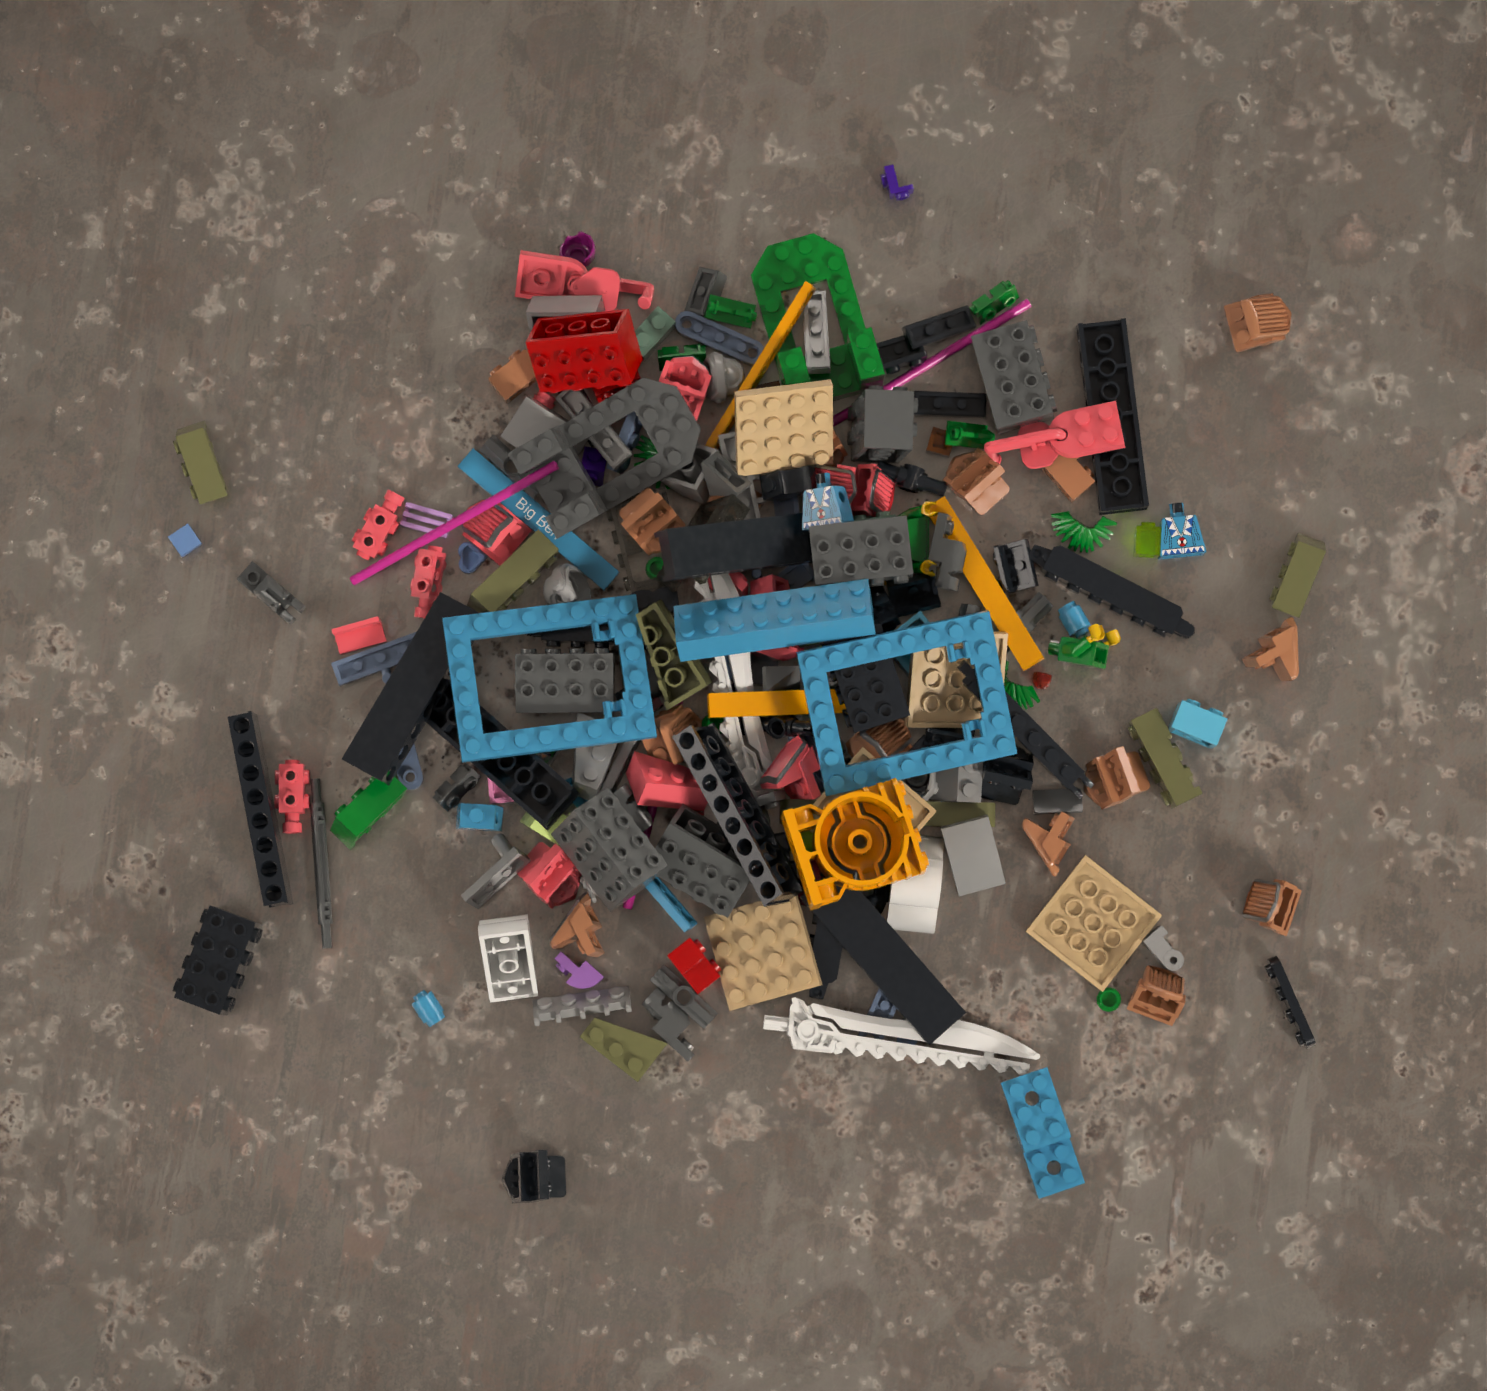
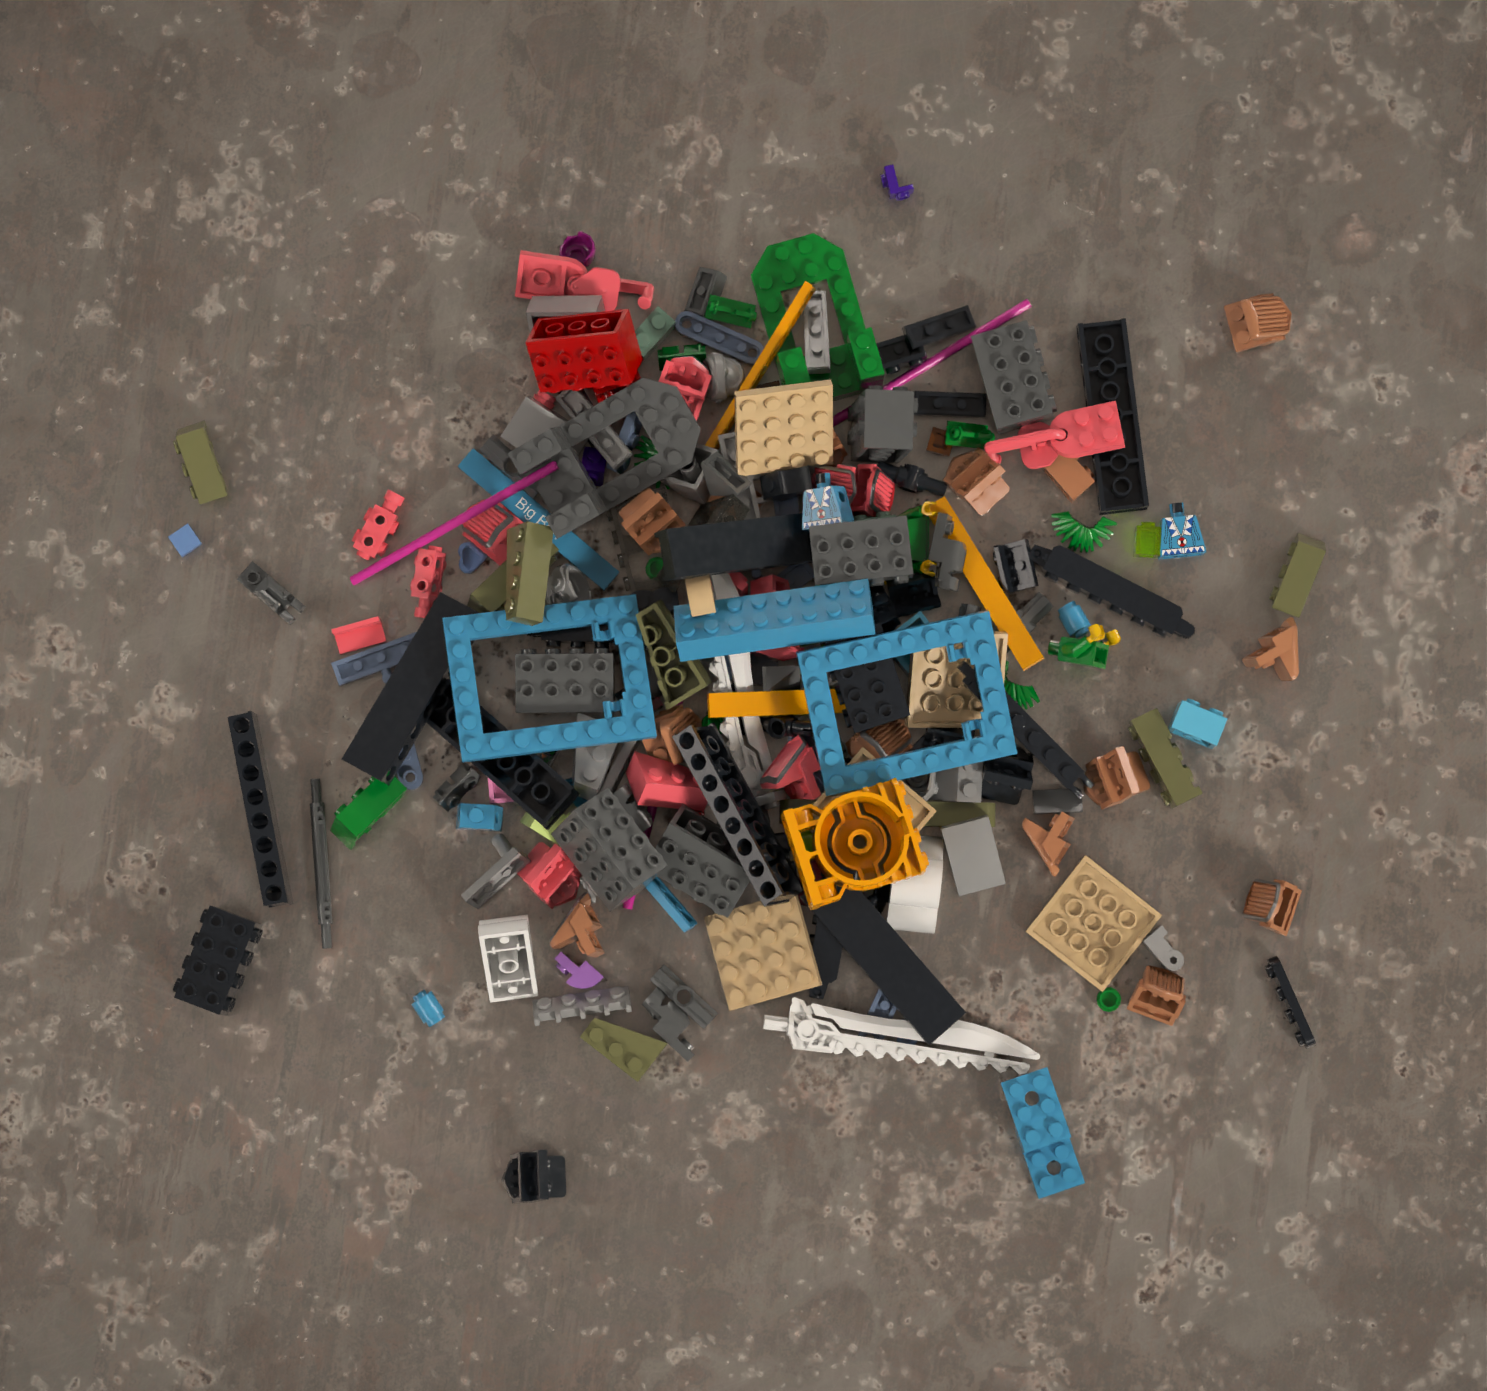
coral brick [274,760,310,834] -> none
lavender tile [400,502,453,539] -> none
nougat brick [488,348,537,404] -> none
red brick [667,938,721,994] -> none
green hinge [969,280,1019,325] -> none
clear red hinge [1032,671,1052,690] -> none
none -> olive wedge [505,521,553,626]
none -> tan brick [685,575,716,617]

